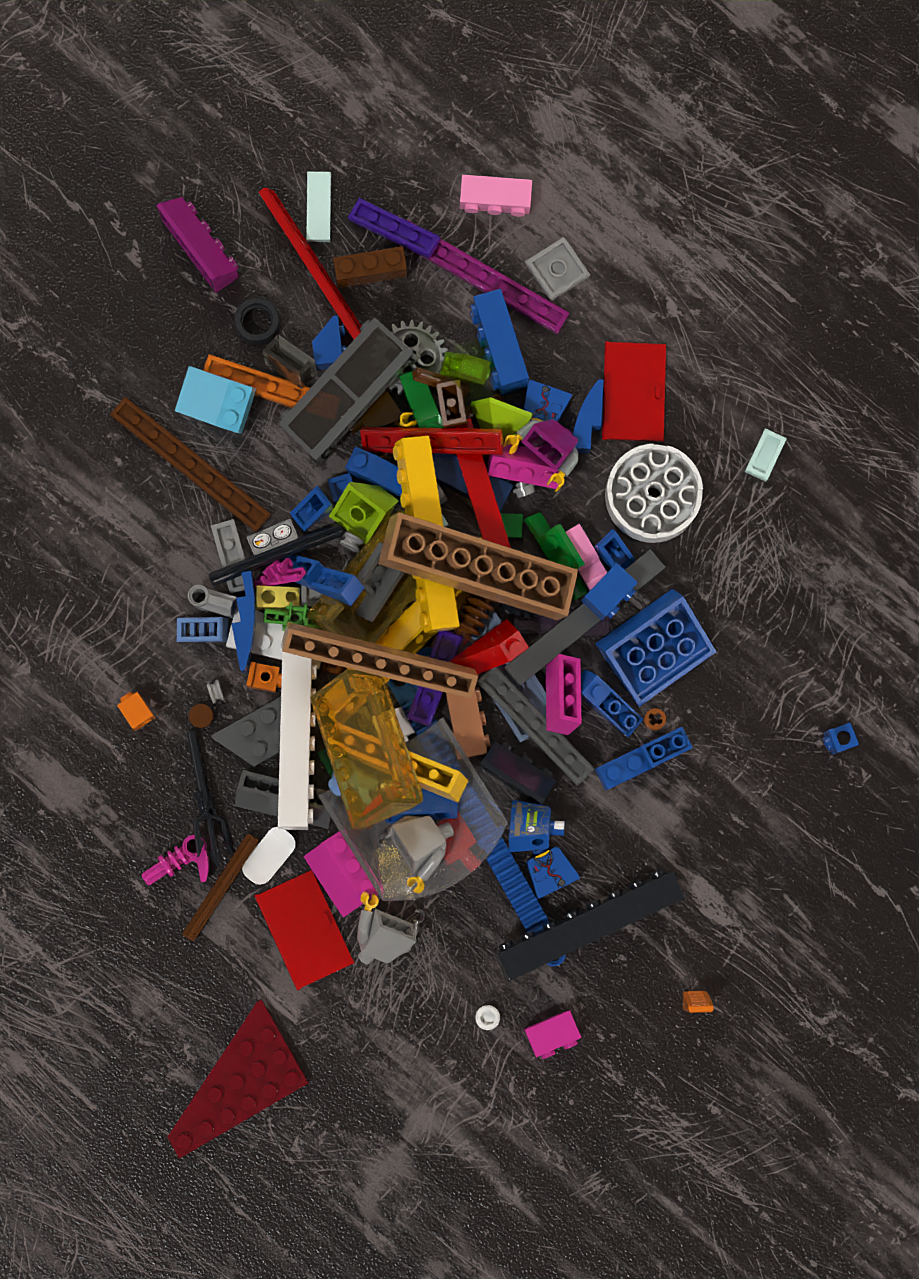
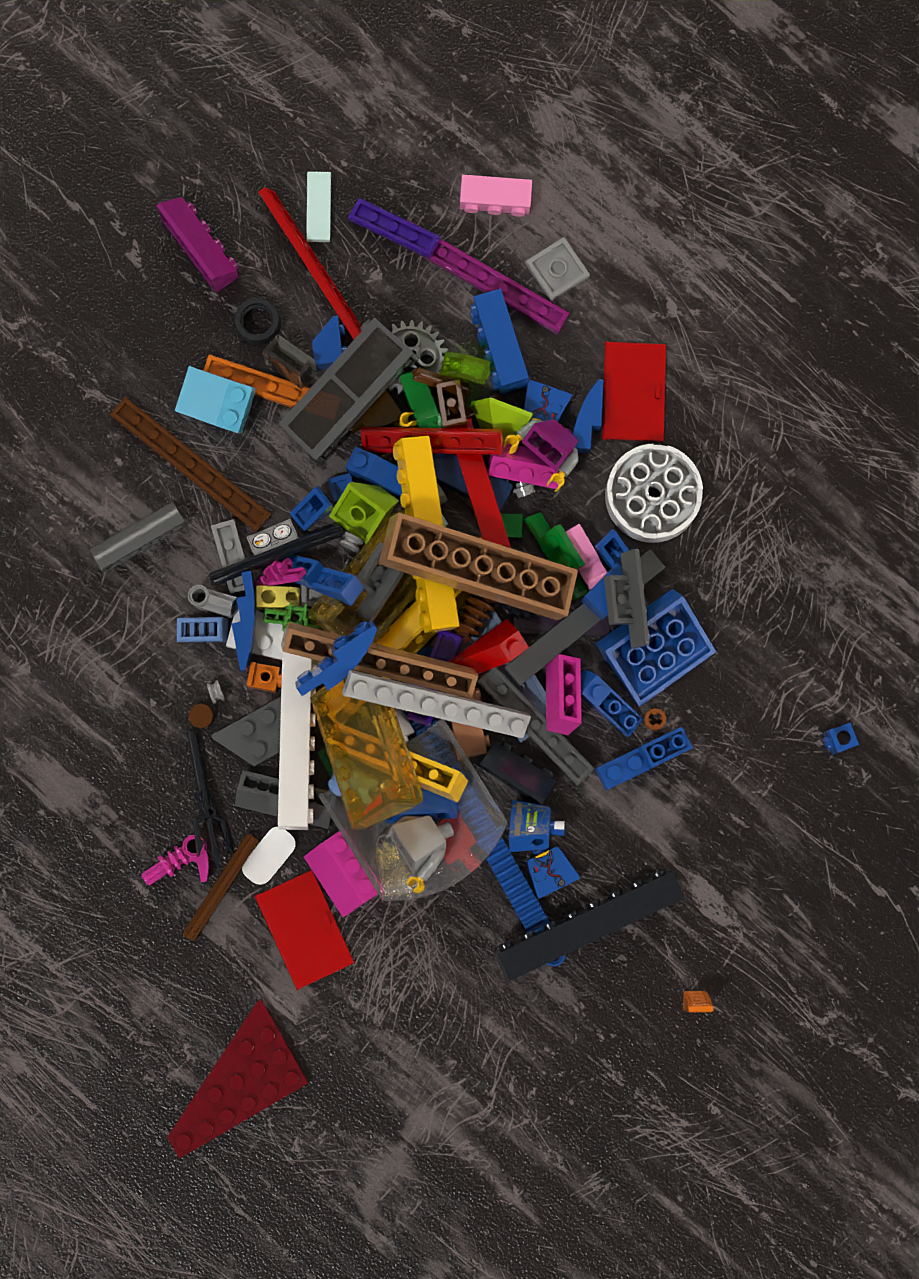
orange brick [117,692,156,731] -> none
reddish brown brick [333,246,407,288] -> none
light grey torso [357,891,425,964] -> none
white tile [475,1005,500,1030] -> none
dark pink brick [524,1010,581,1059] -> none
light aqua tile [745,429,787,482] -> none
none -> dark grey brick [90,501,187,573]
none -> blue slope [295,620,377,696]
none -> light grey plate [342,670,531,738]
none -> dark grey bracket [604,549,649,649]

